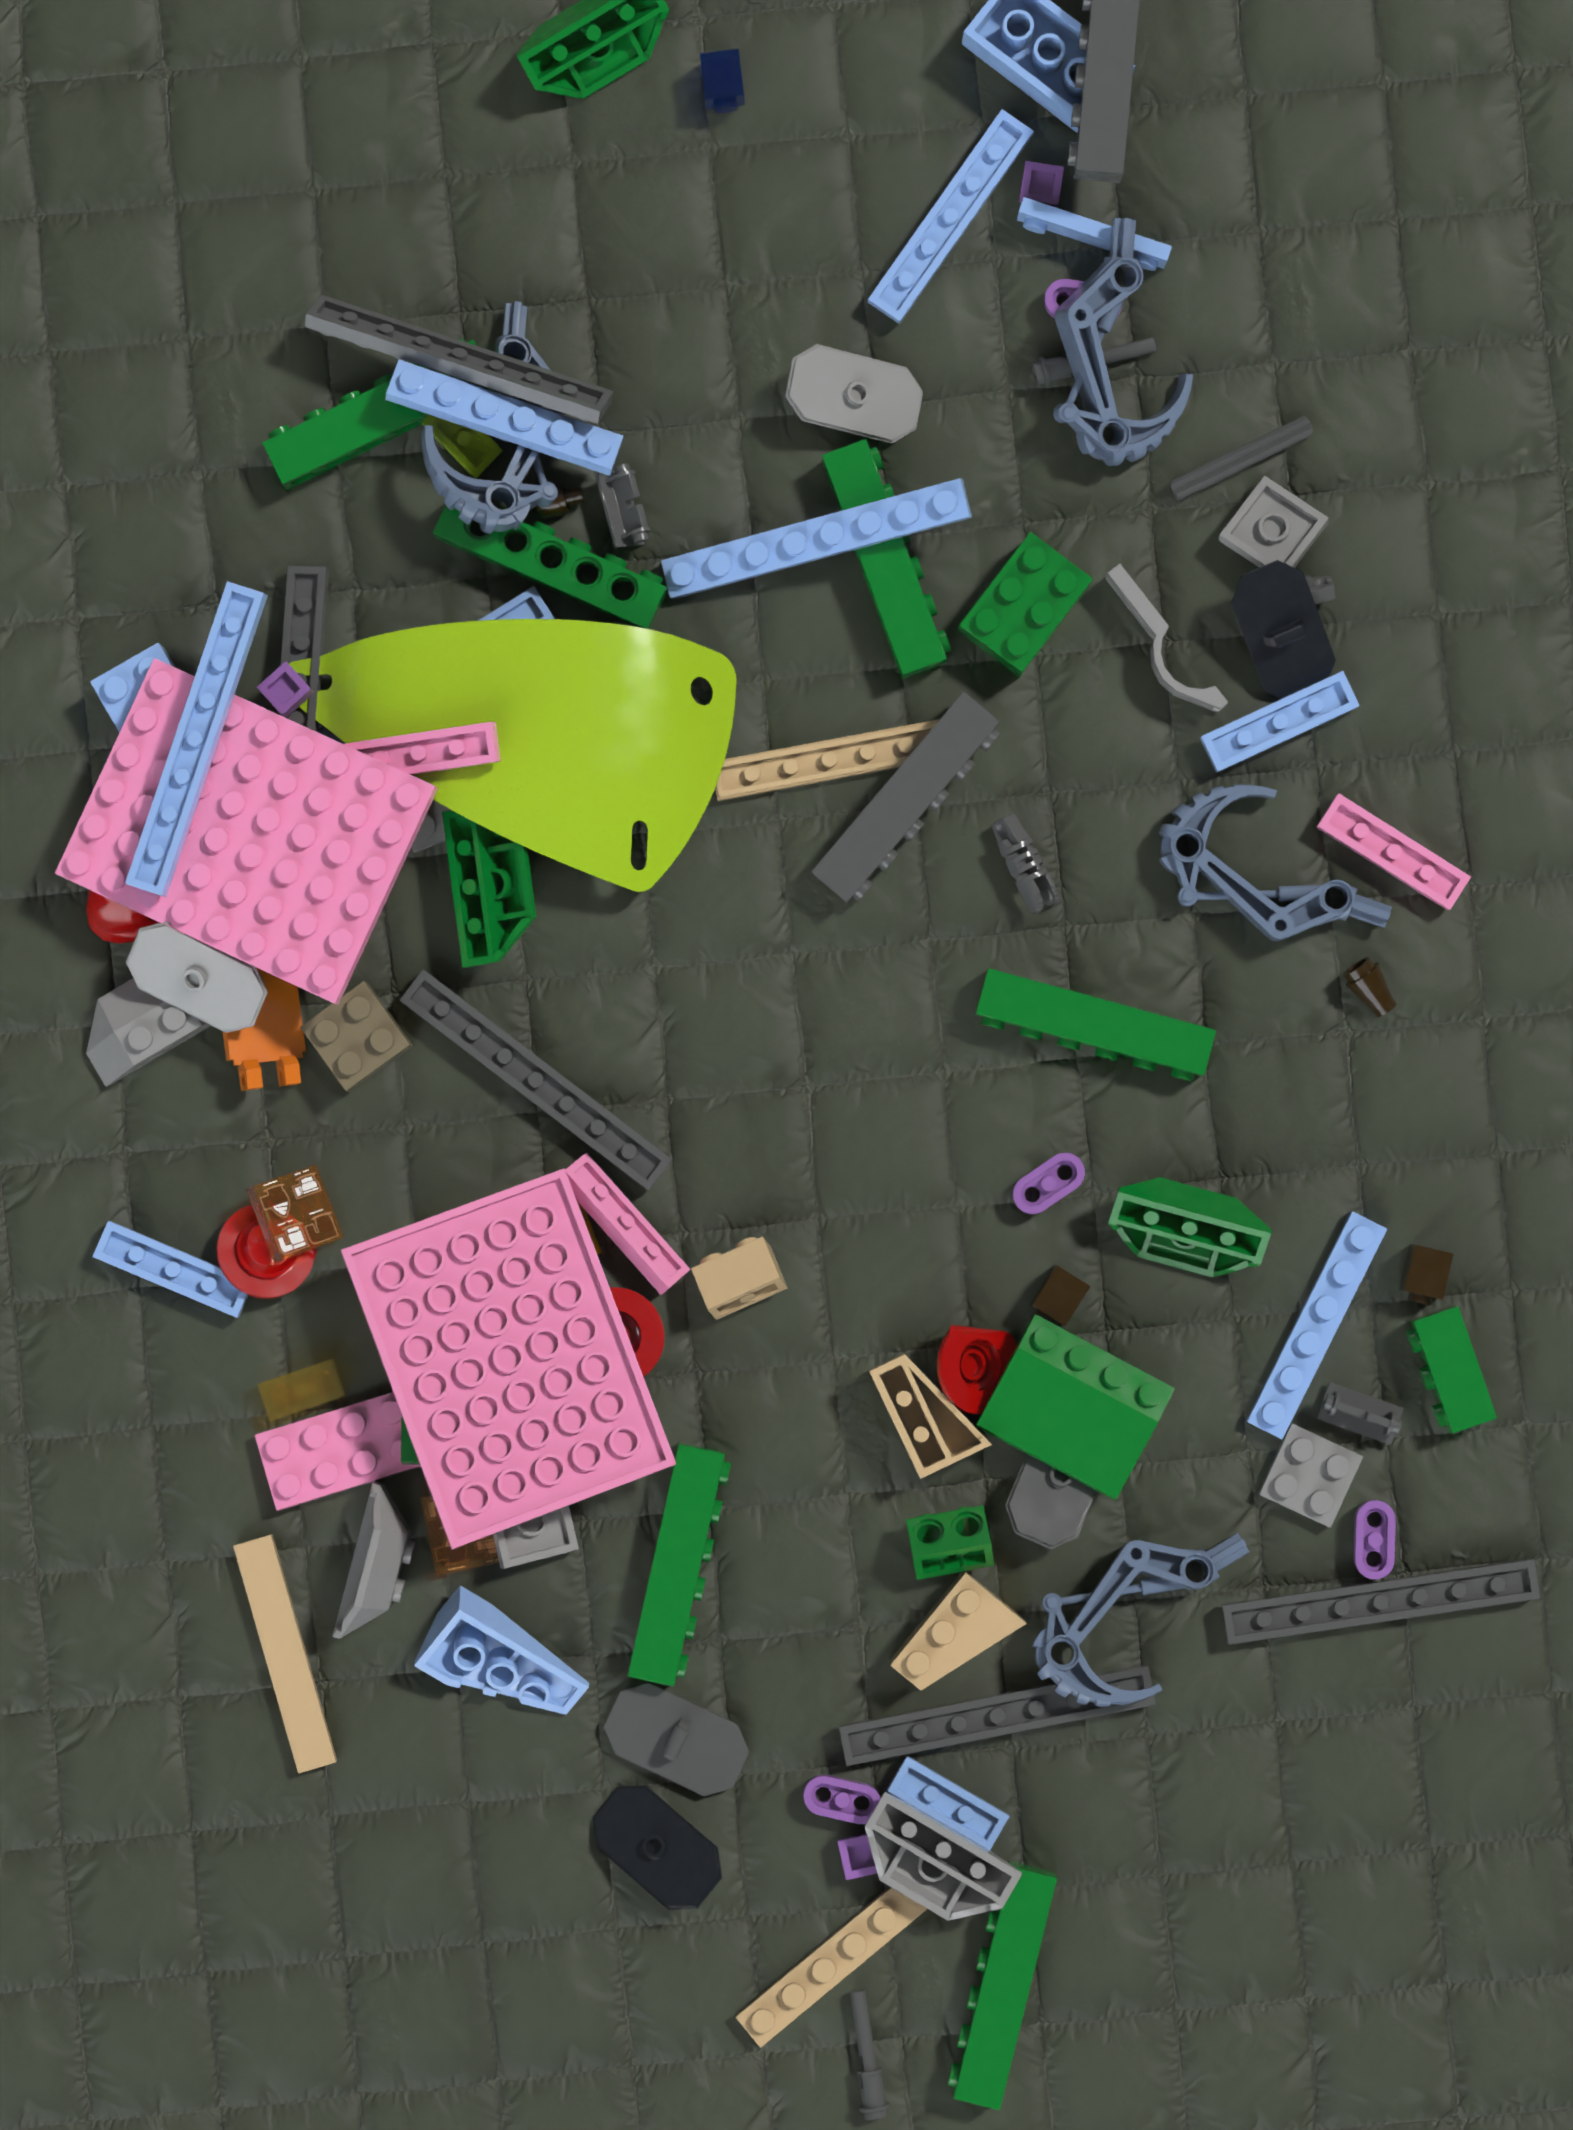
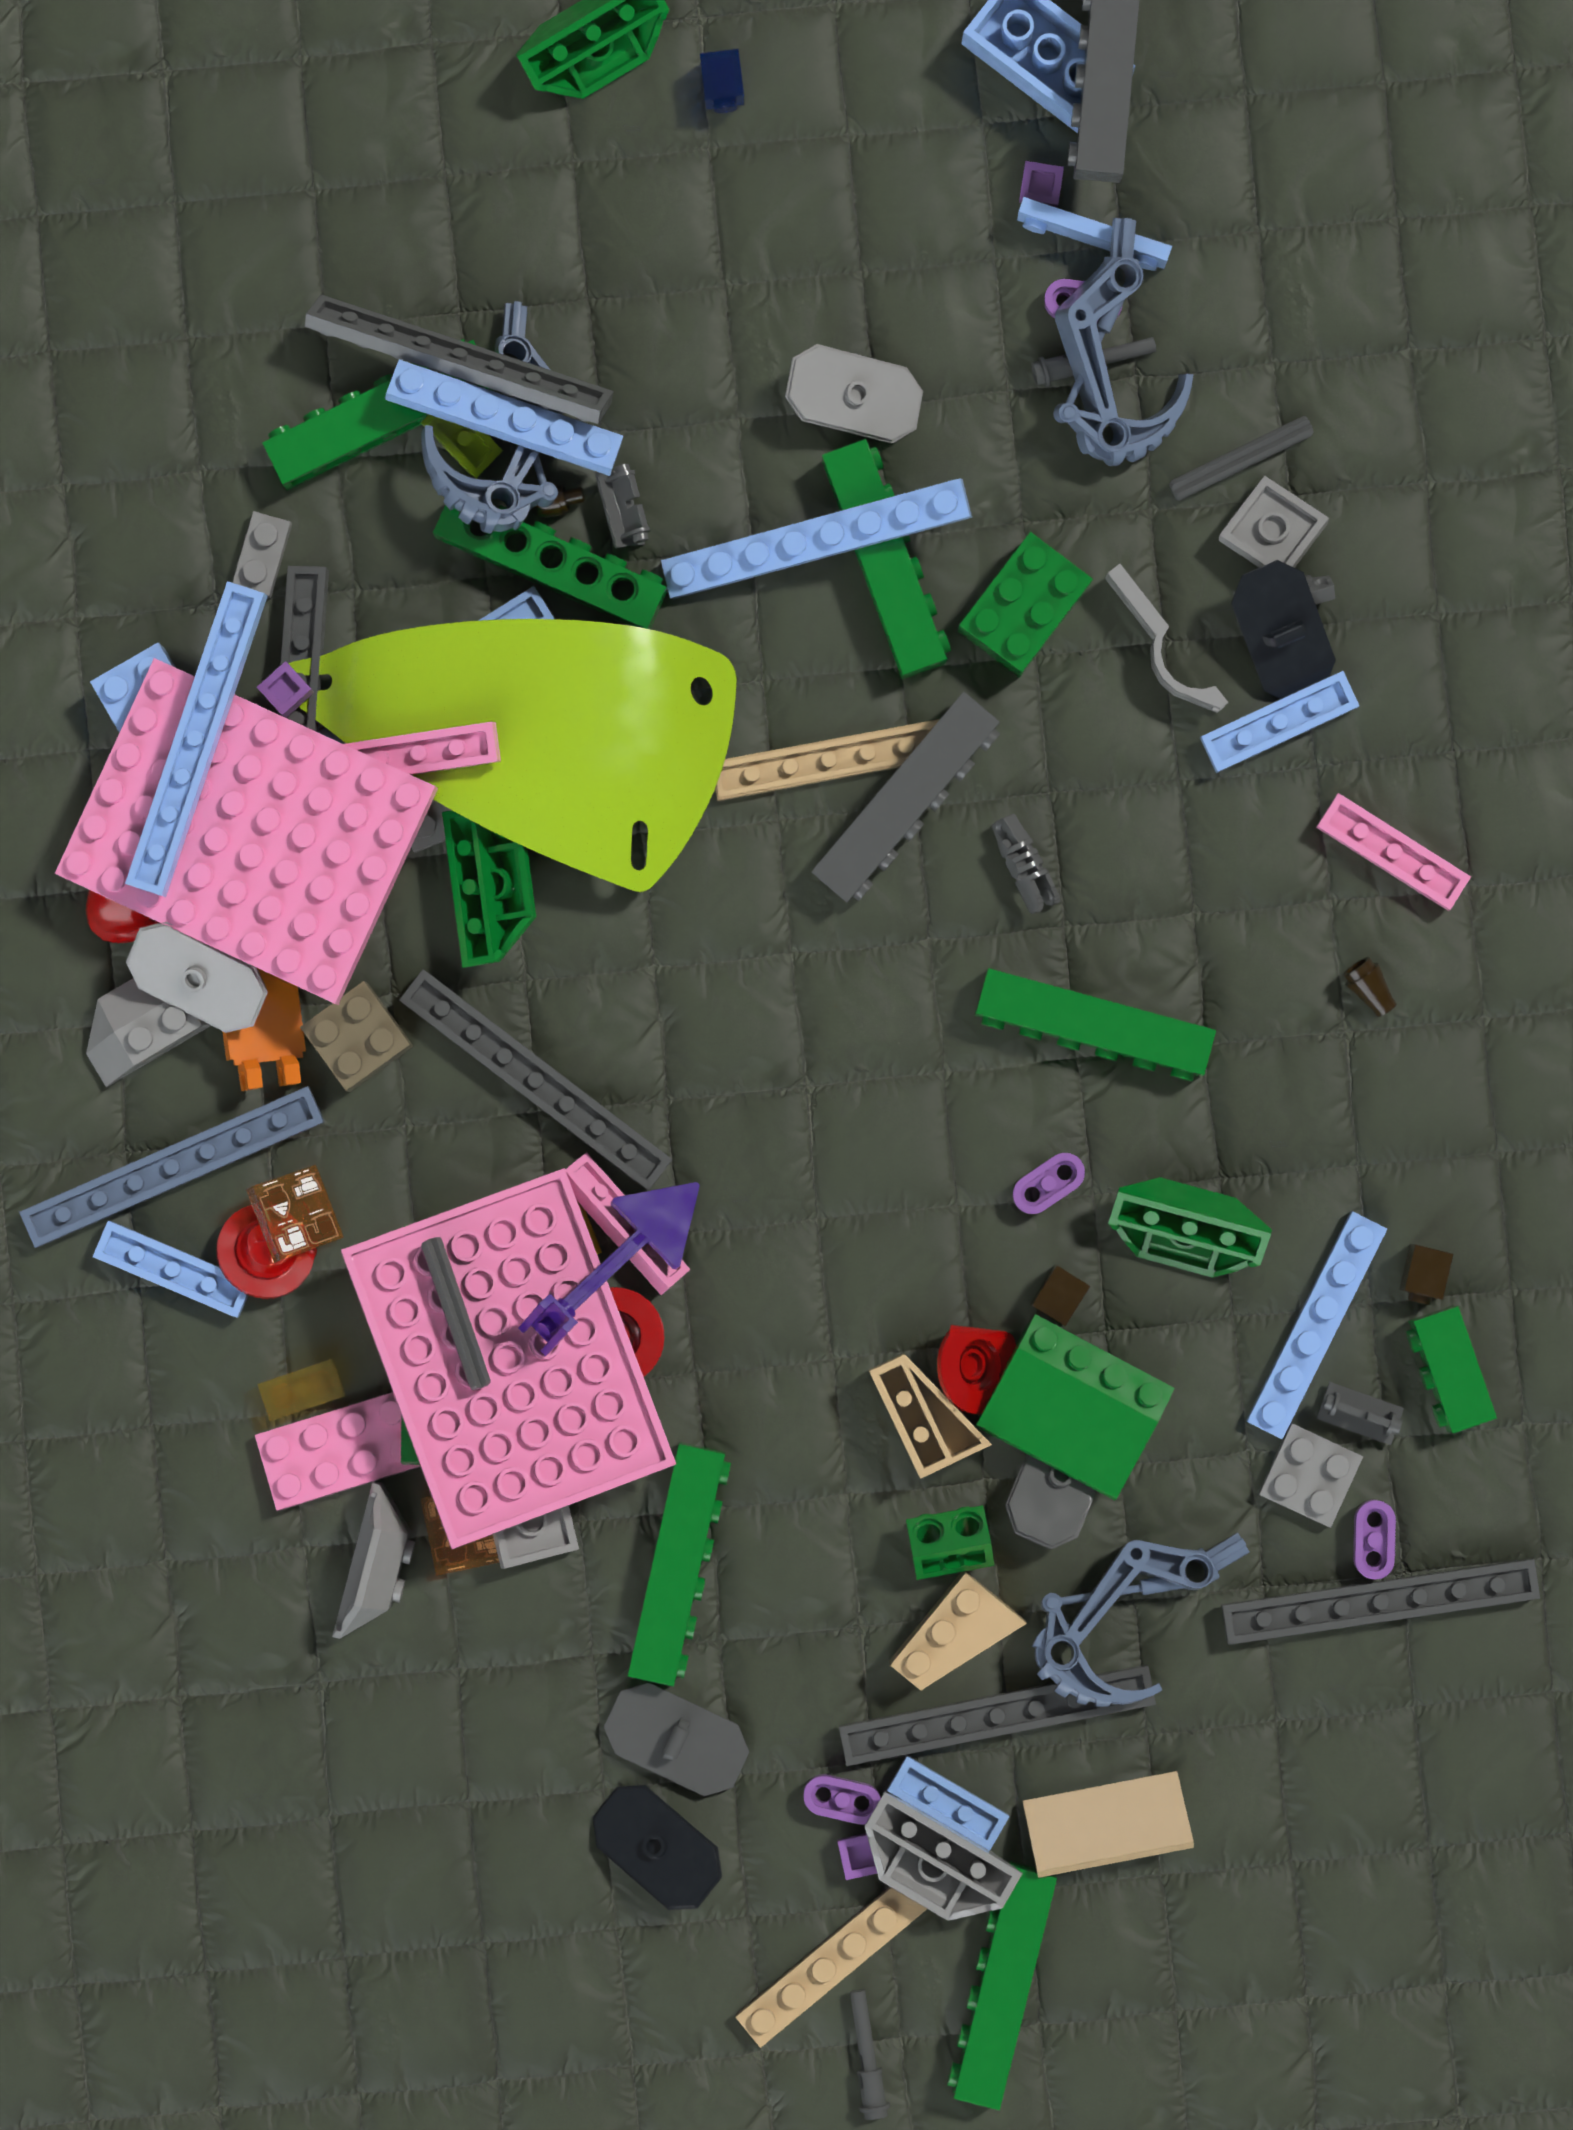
tan tile [233,1534,337,1773] -> none
light blue wedge [414,1585,589,1715] -> none
tan brick [691,1236,788,1320] -> none
light blue plate [868,109,1034,324] -> none
sand blue piece [1159,784,1392,942] -> none
none -> sand blue plate [19,1086,325,1248]
none -> light grey plate [232,511,292,598]
none -> dark grey axle [421,1237,491,1390]
none -> dark purple piece [518,1182,700,1356]
none -> tan tile [1023,1771,1194,1878]

